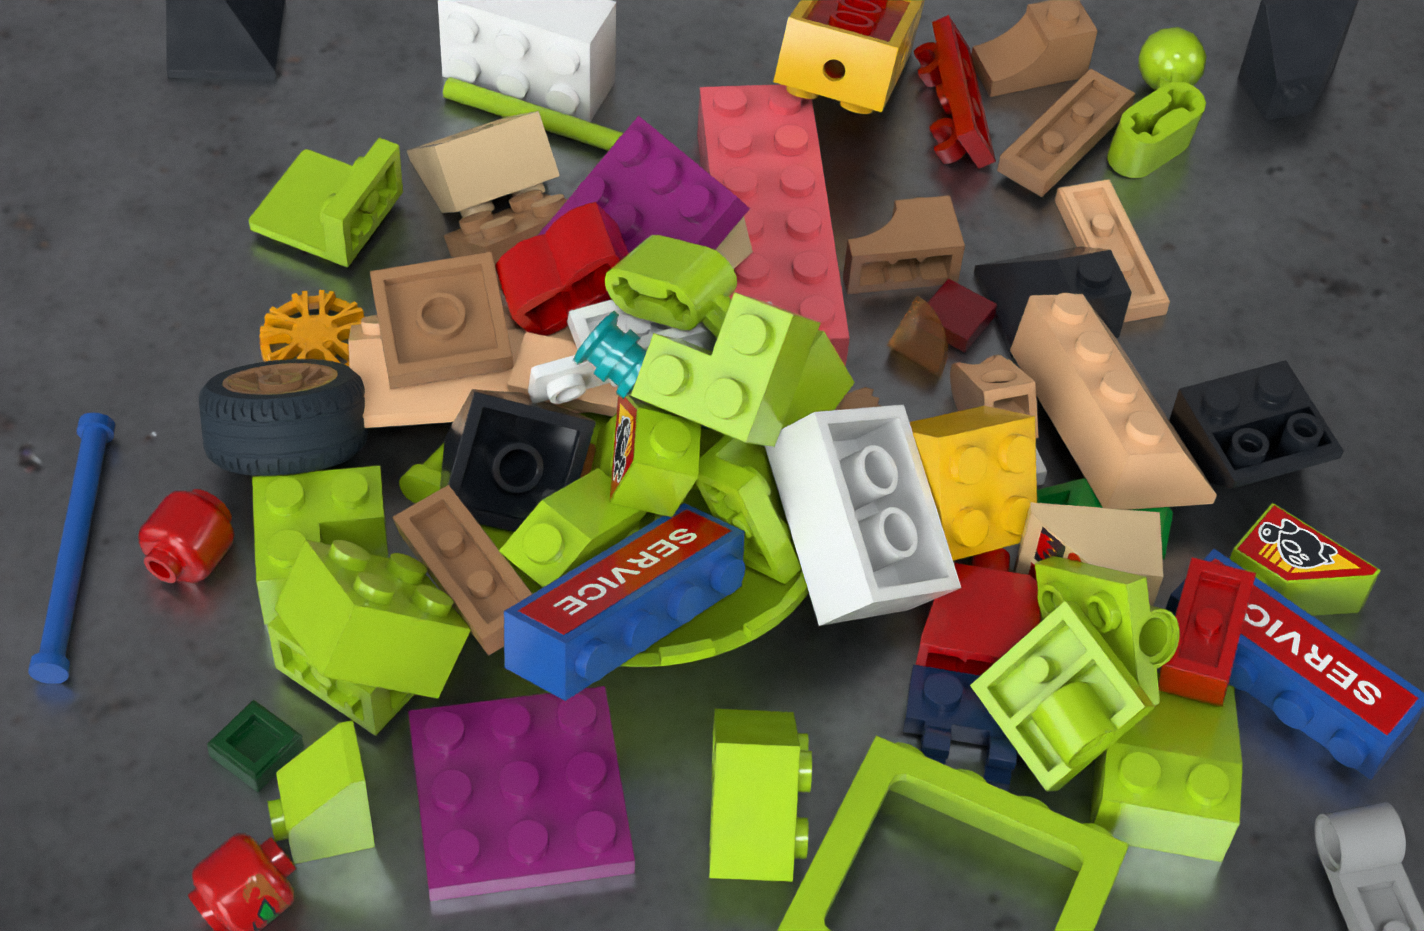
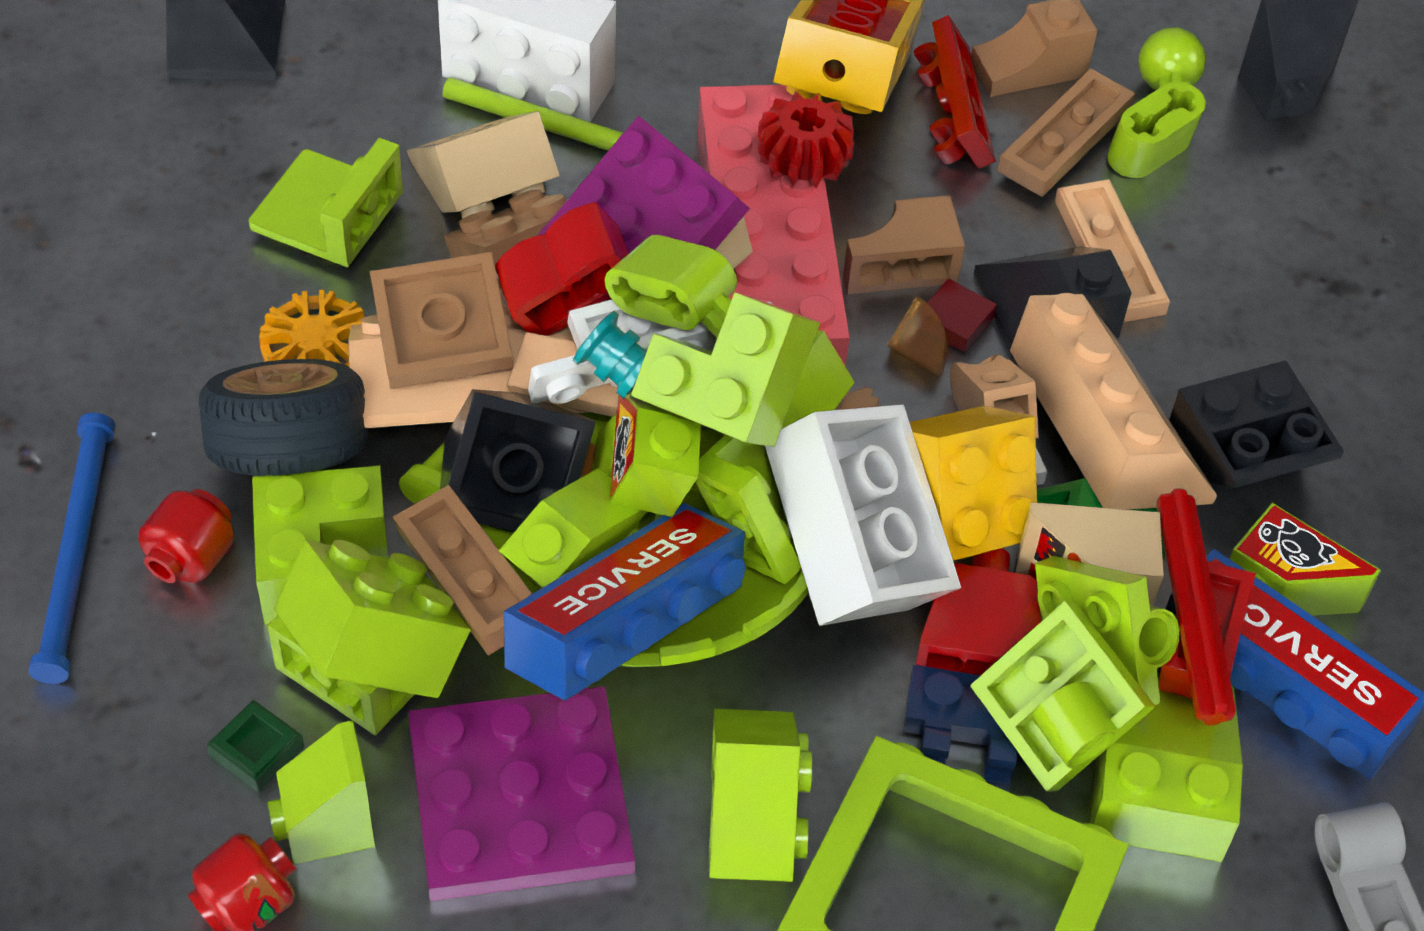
none -> red gear [757,91,854,188]
none -> red axle [1156,488,1236,726]

